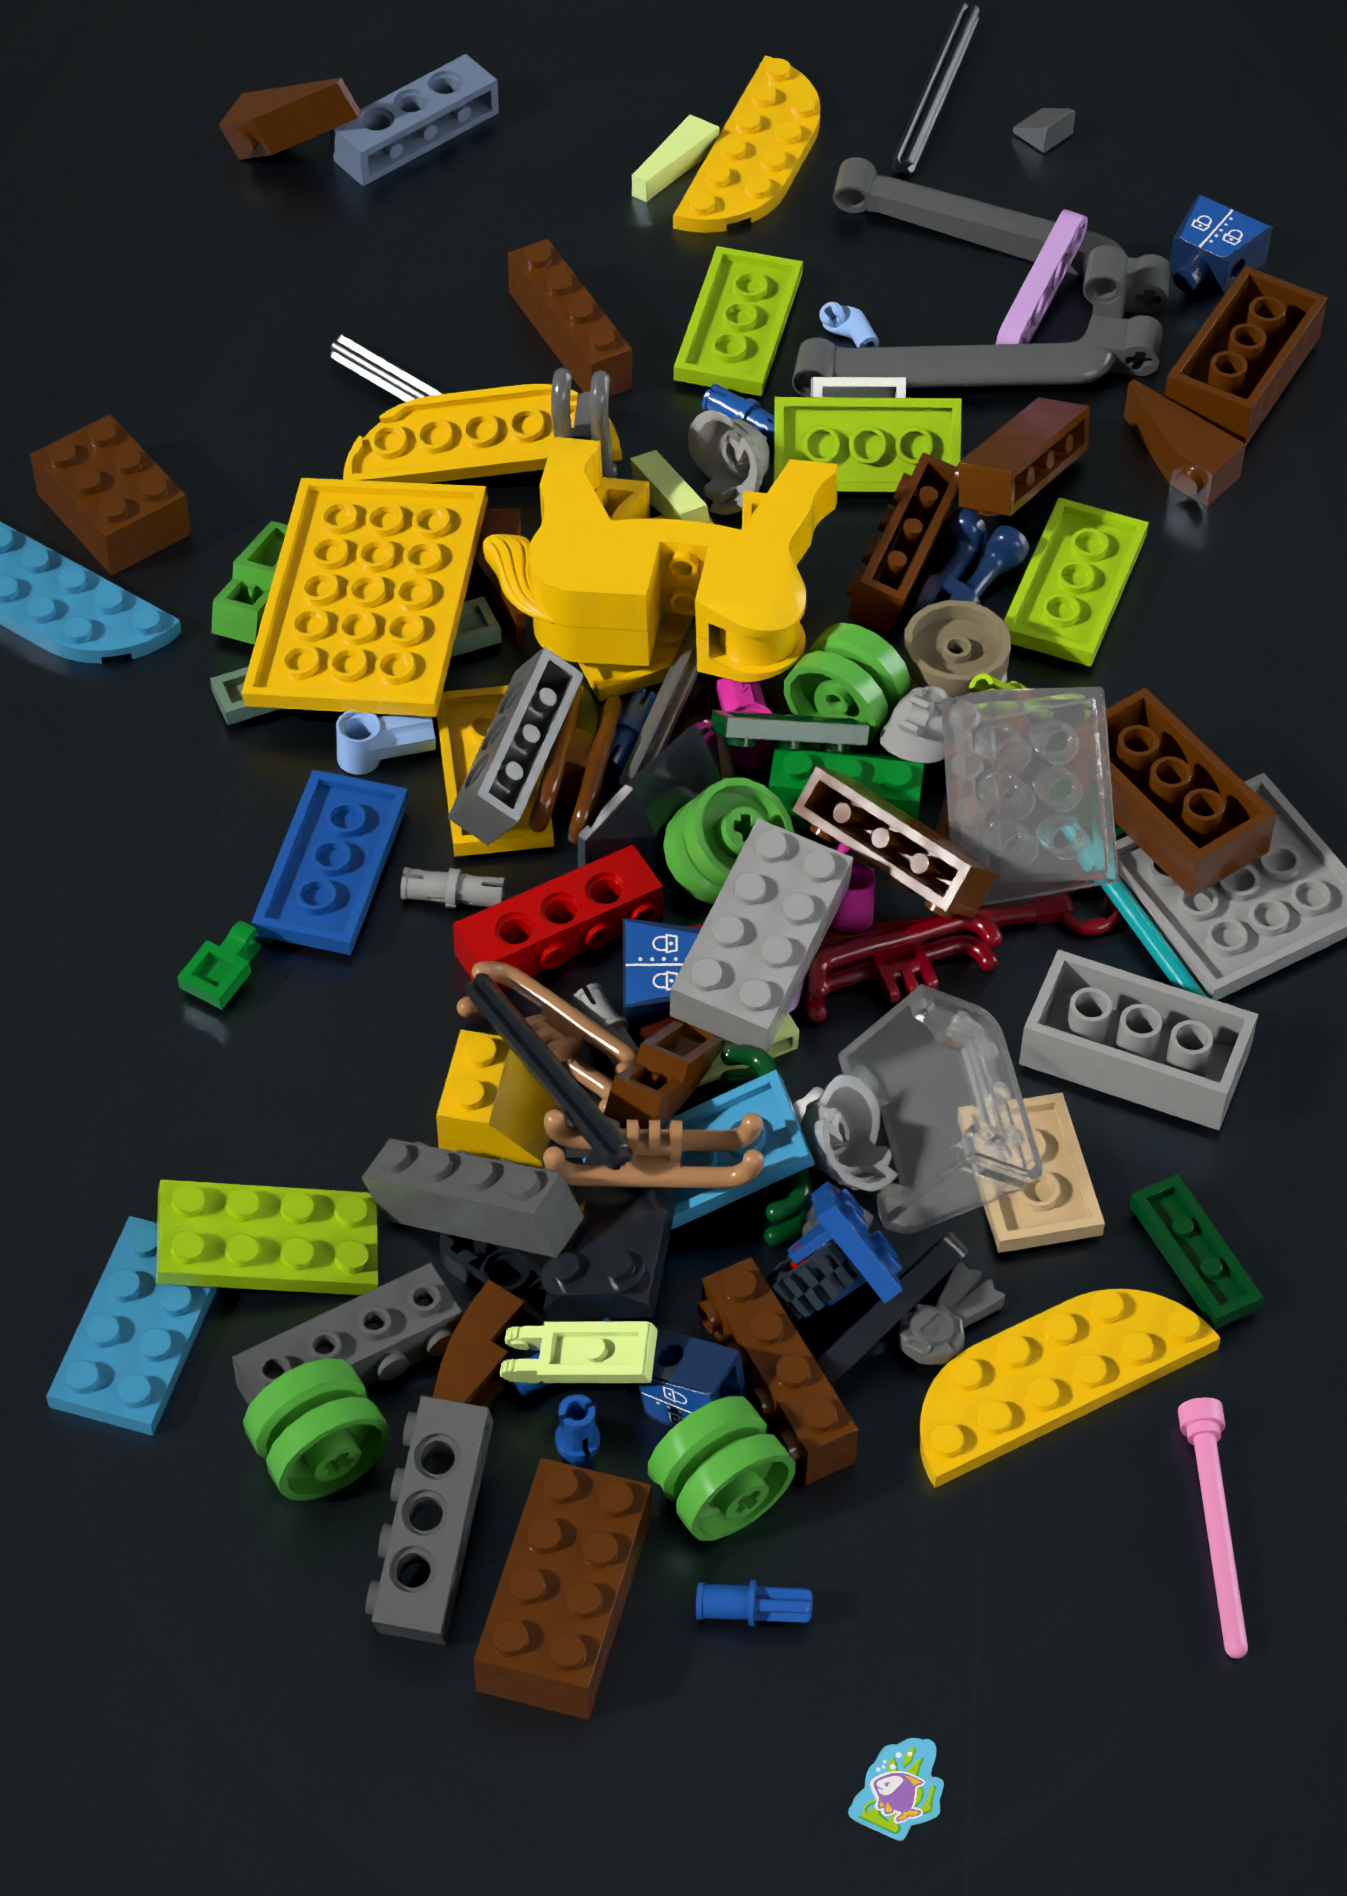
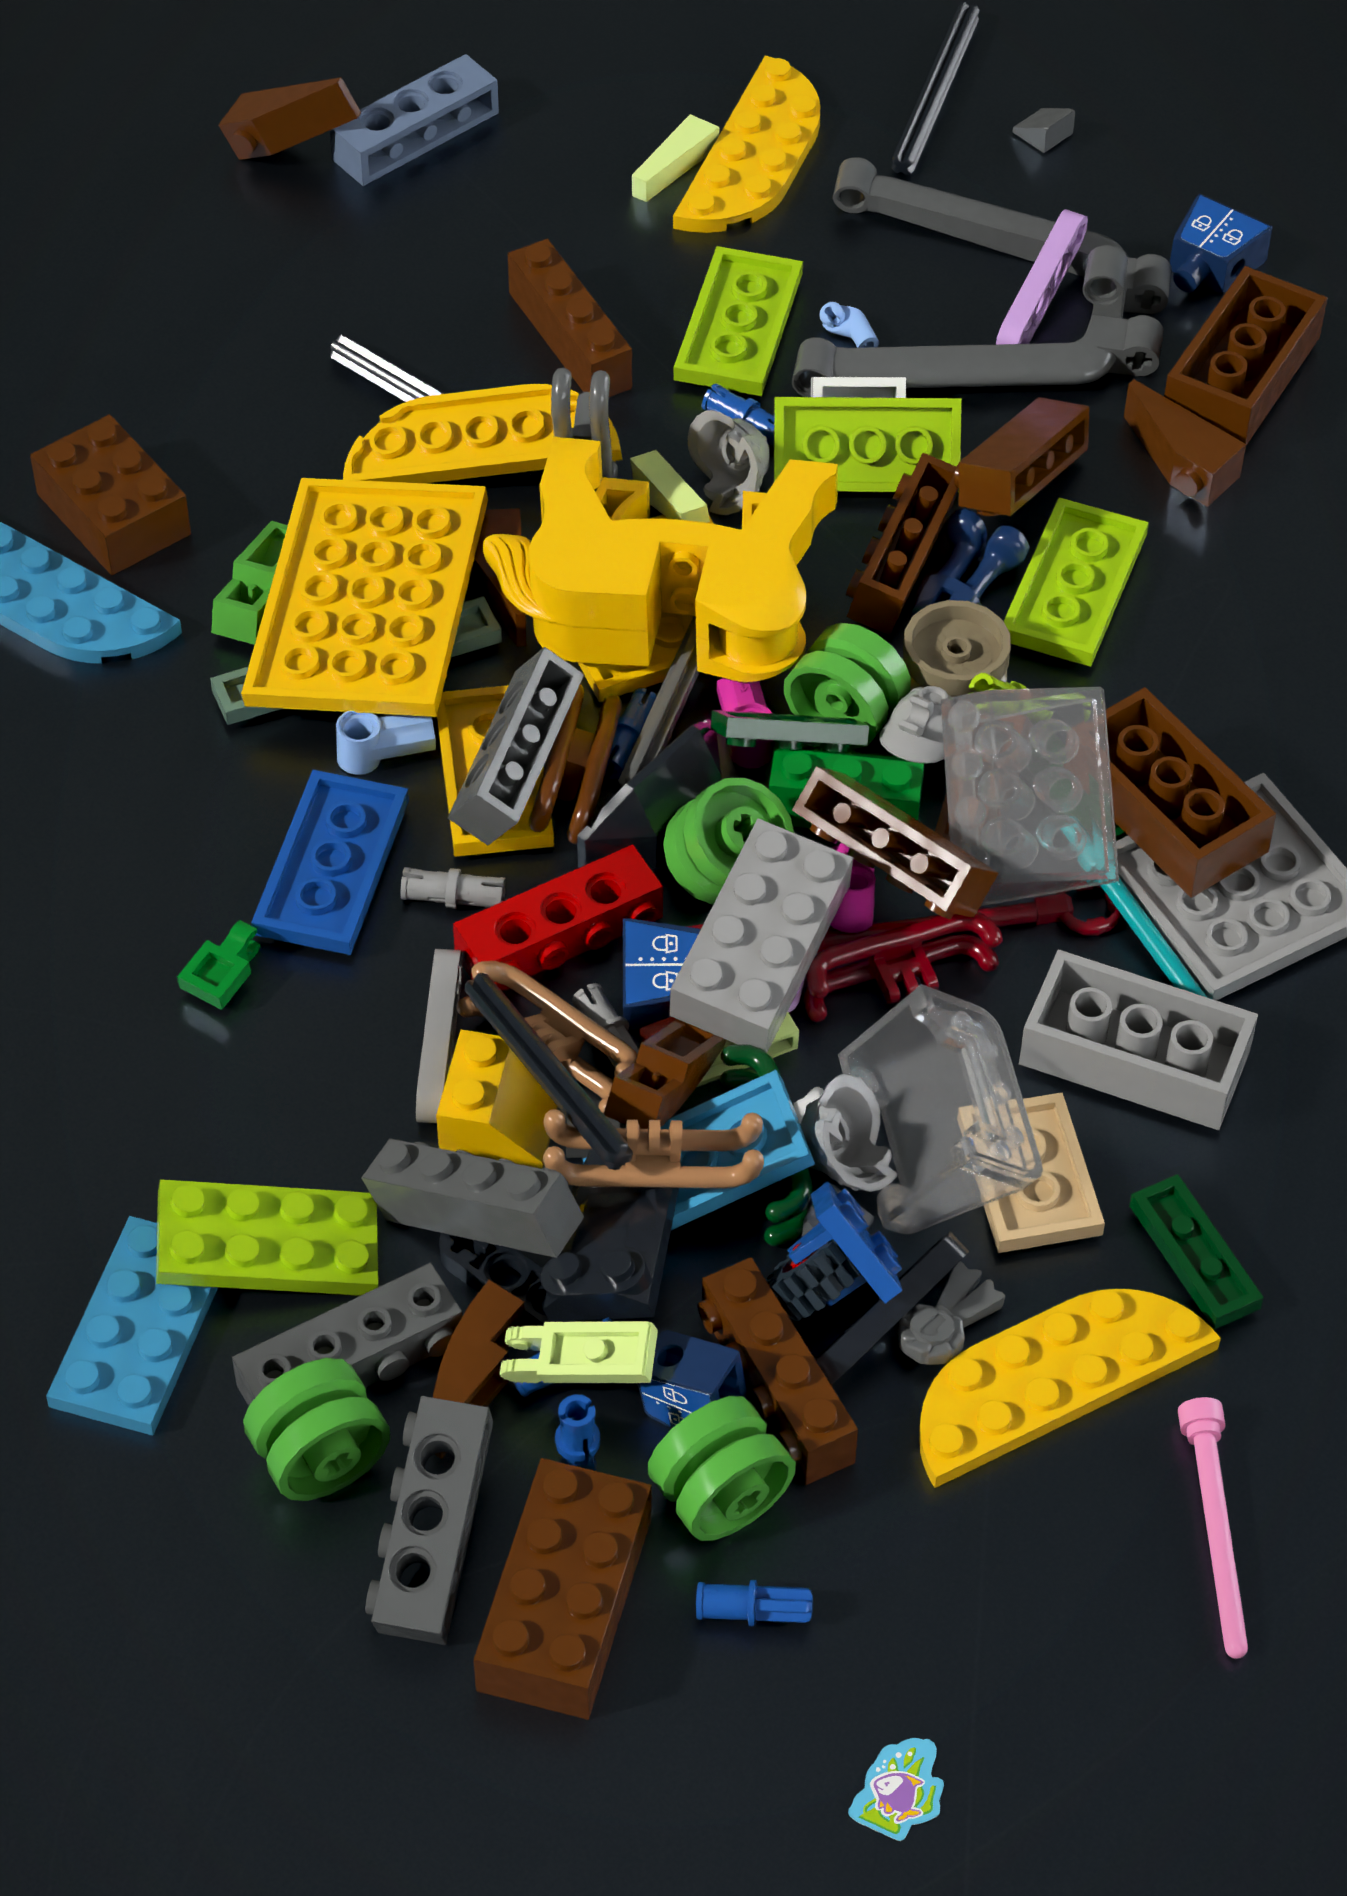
none -> light grey beam [416,949,463,1123]

